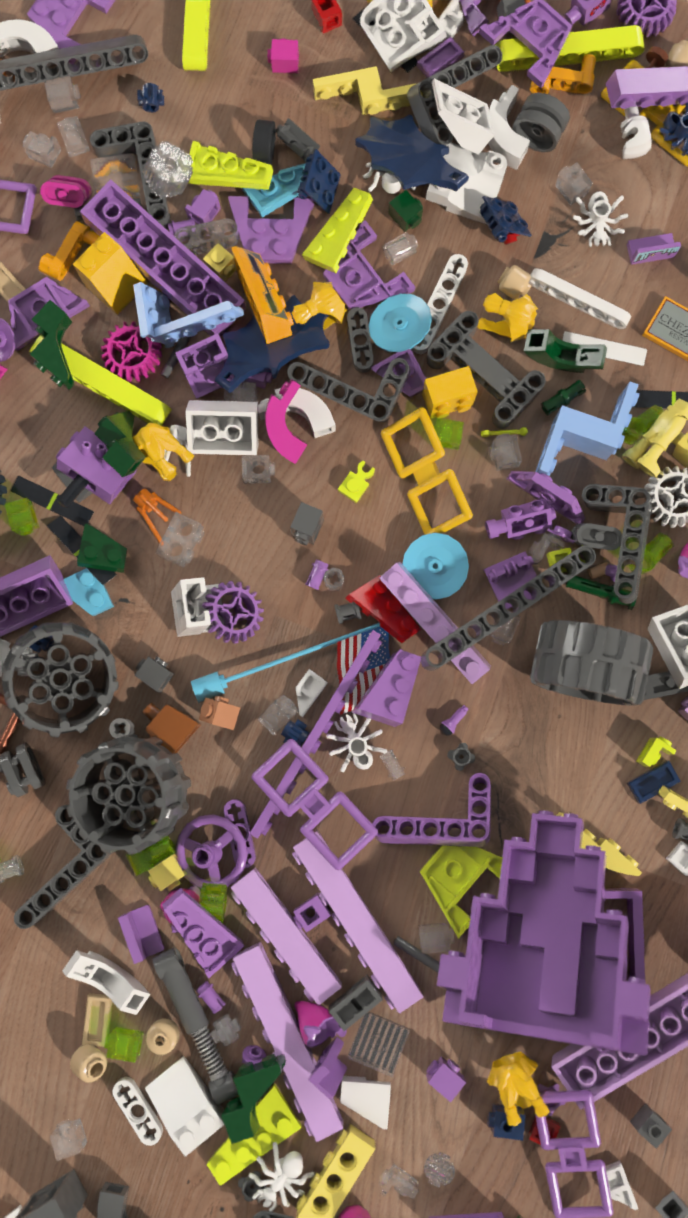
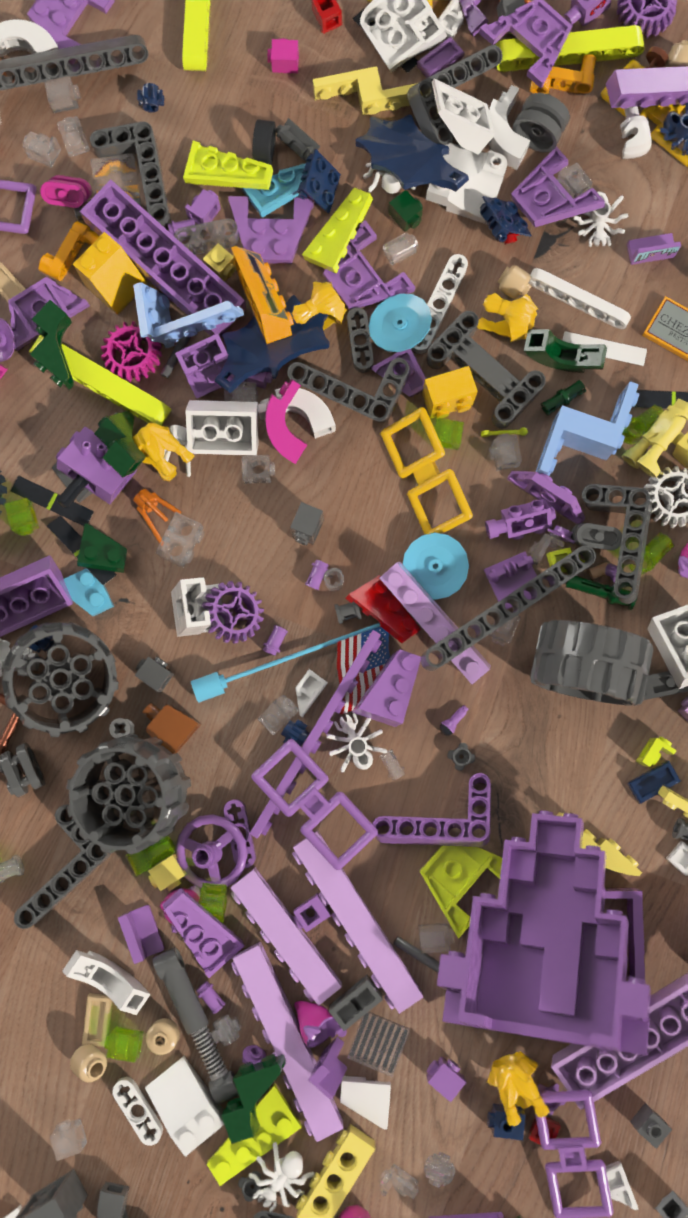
clear brick [143,141,193,198] -> none
nougat brick [199,696,240,730] -> none
neon yellow plate [338,461,375,504] -> none
none -> medium lavender pin [263,625,288,656]
none -> medium lavender wing [511,146,605,227]

